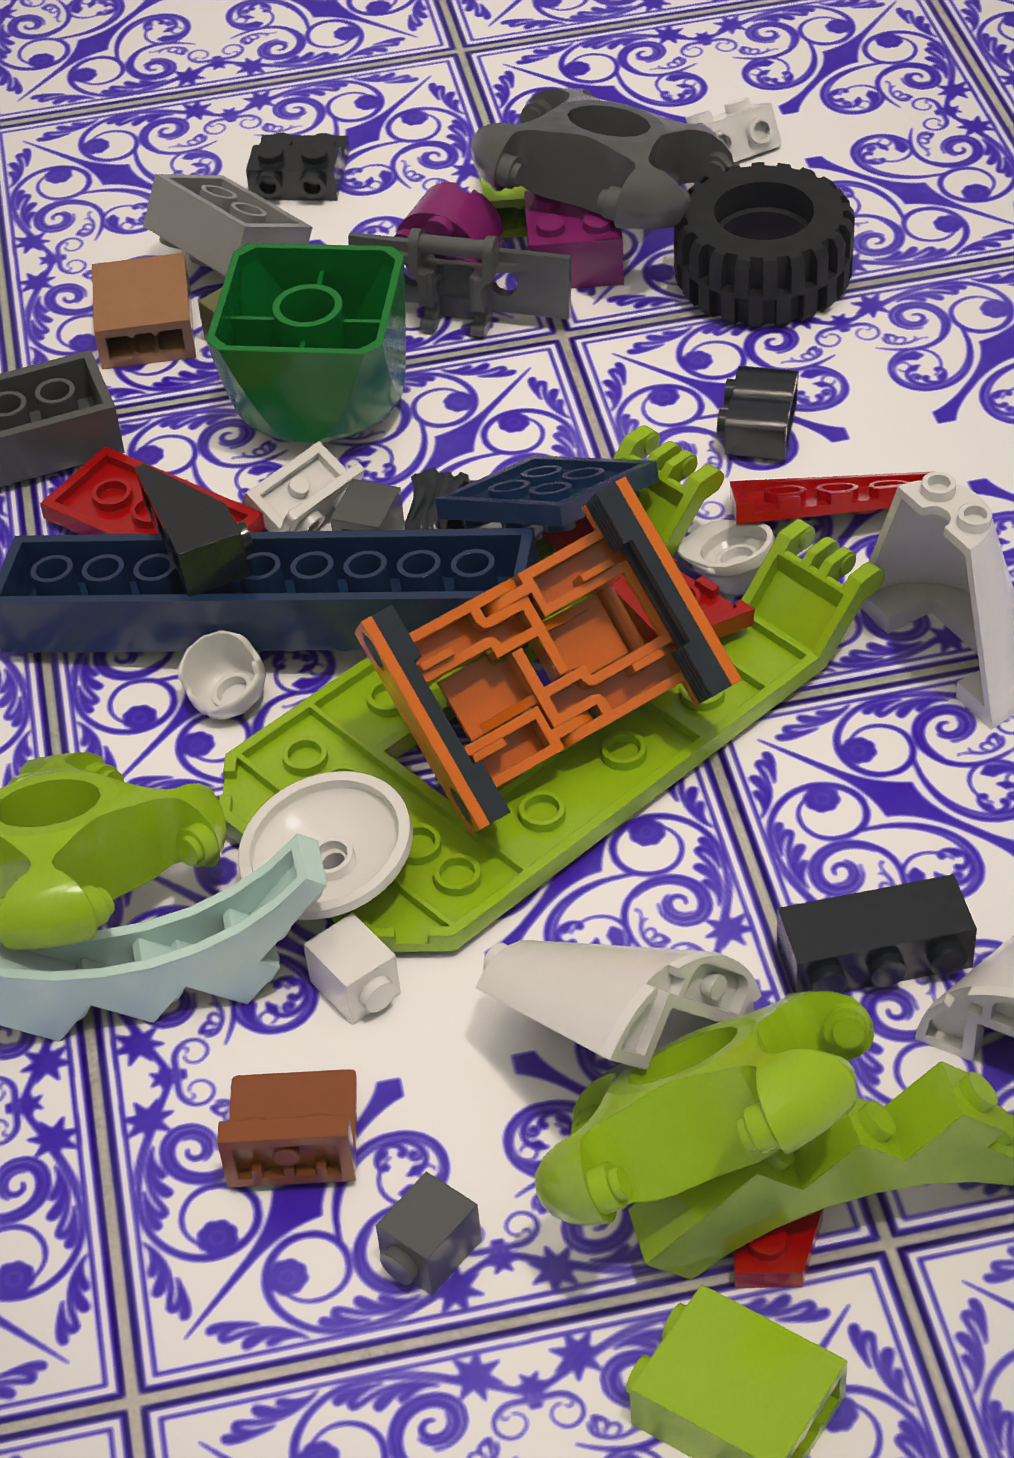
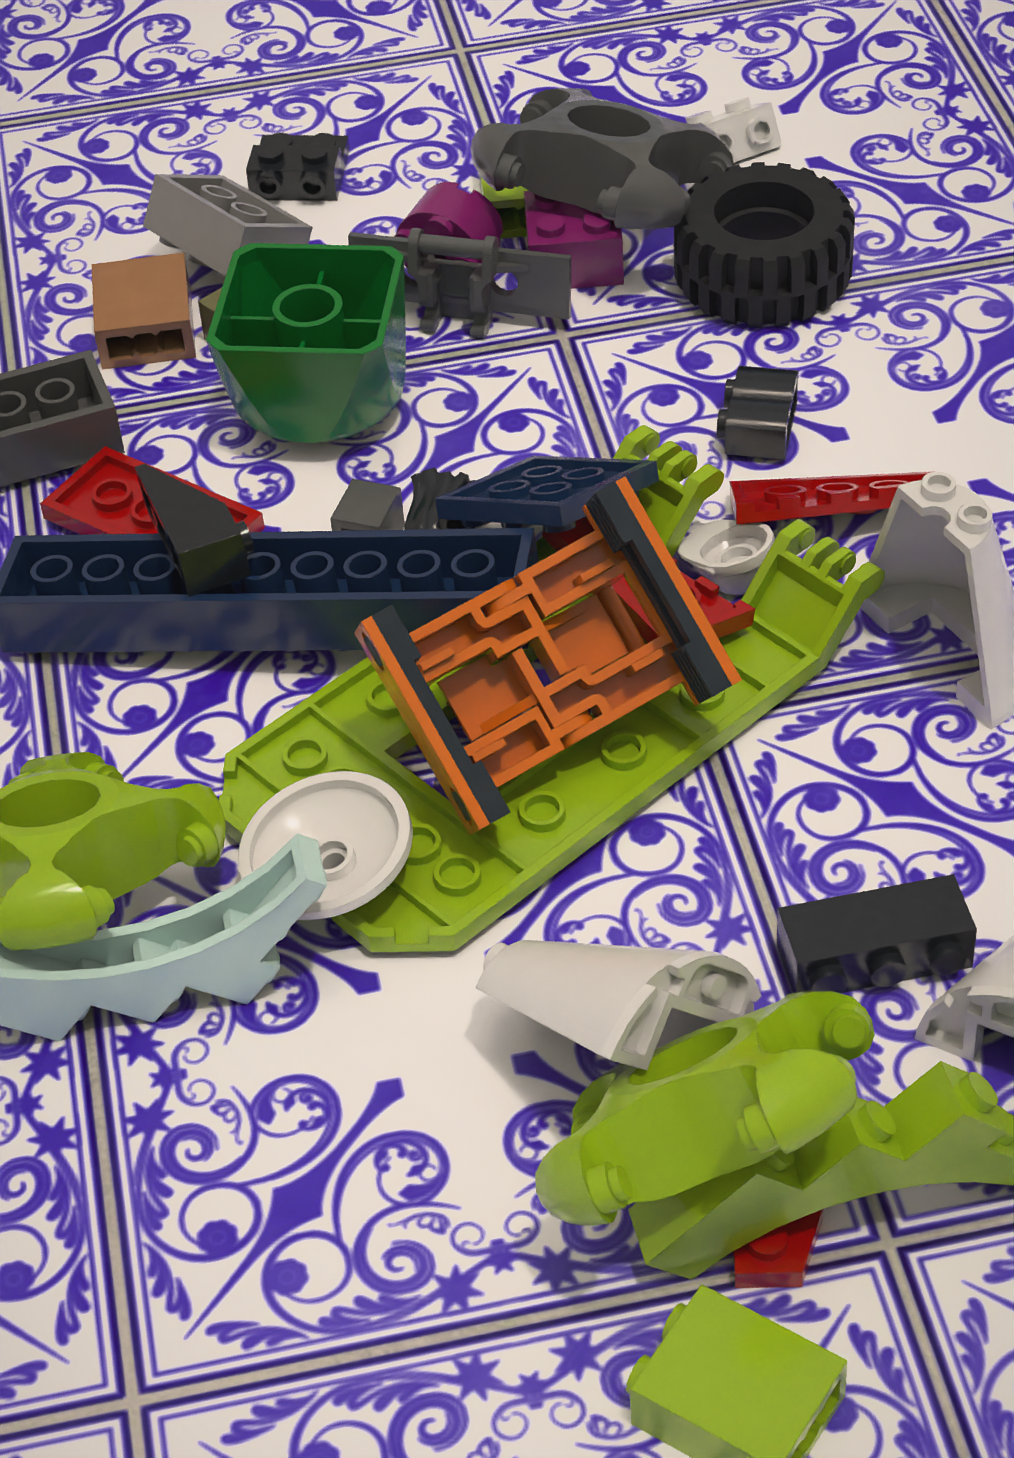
white hair [178,630,266,719] -> none
dark orange bracket [217,1069,357,1188] -> none
white bracket [242,441,366,532] -> none
white brick [303,913,401,1025] -> none
dark grey brick [375,1171,482,1296] -> none

